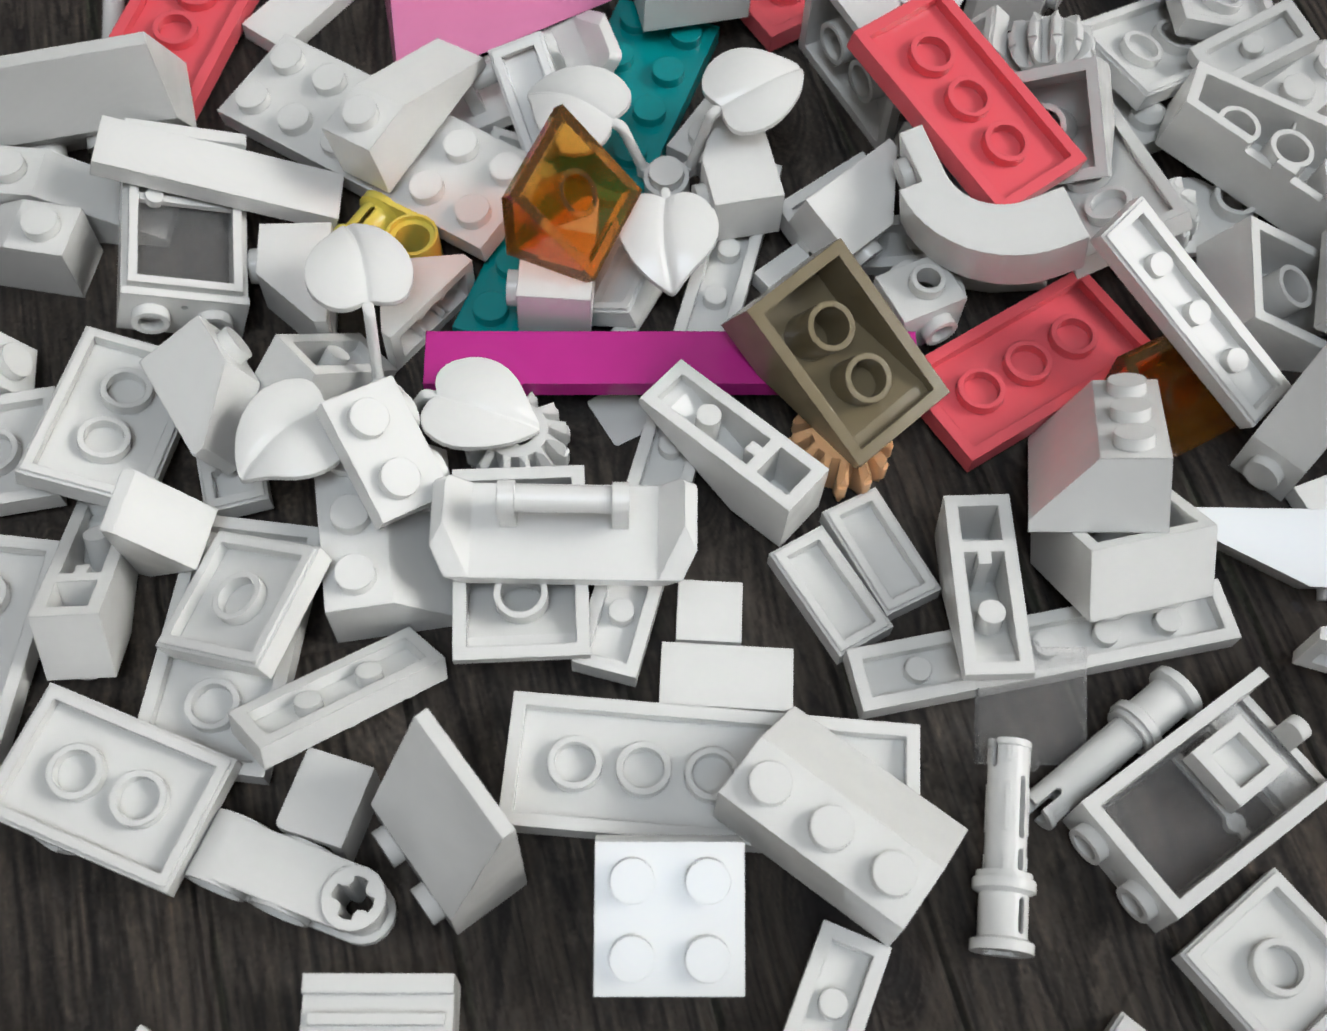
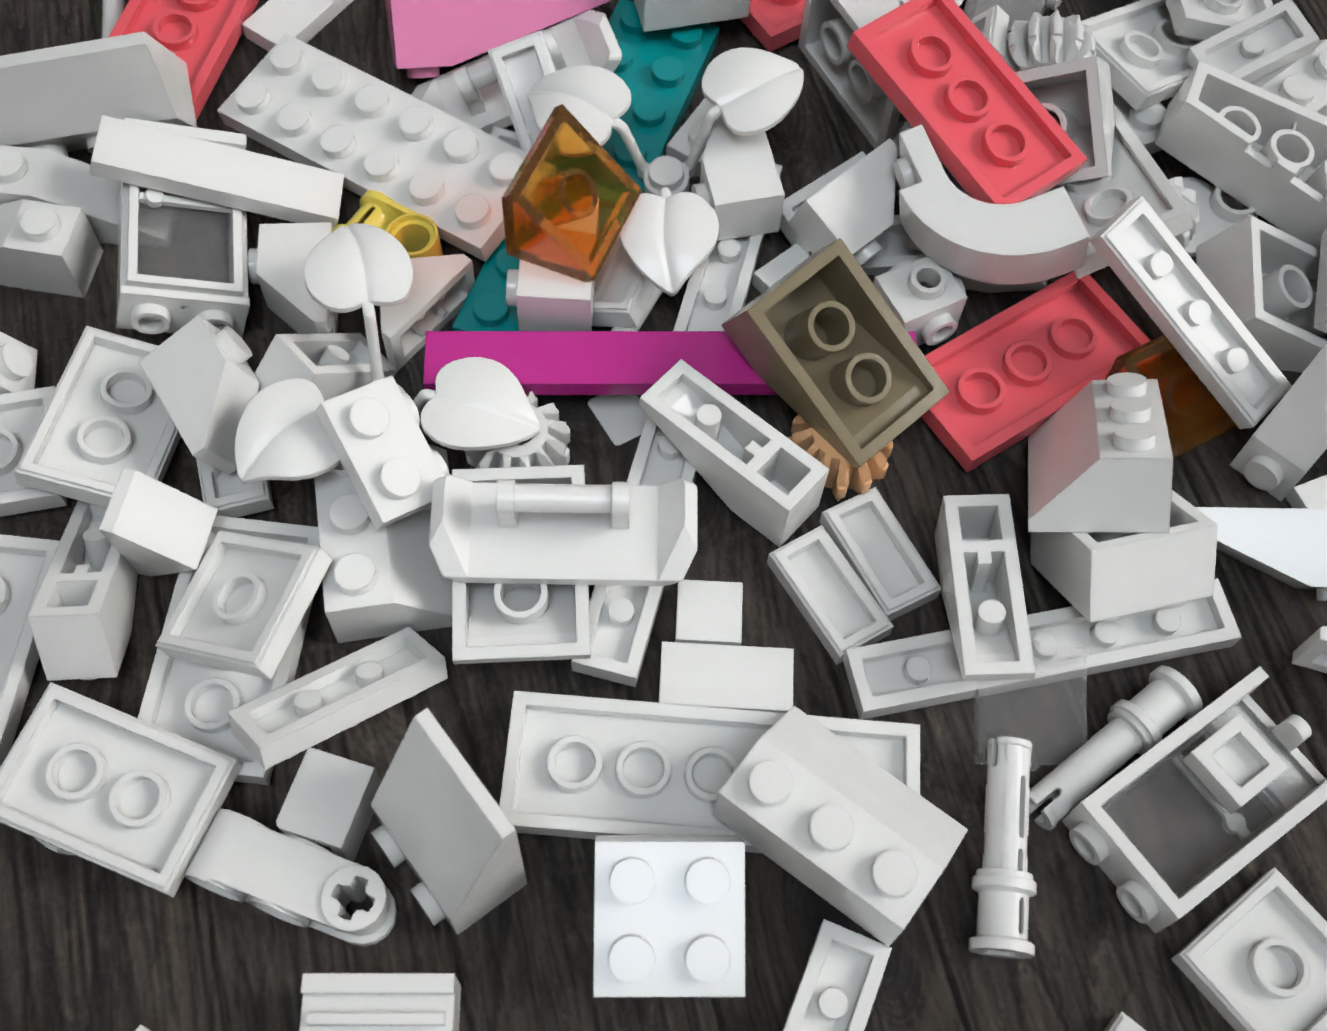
white slope [321,38,486,193] -> none

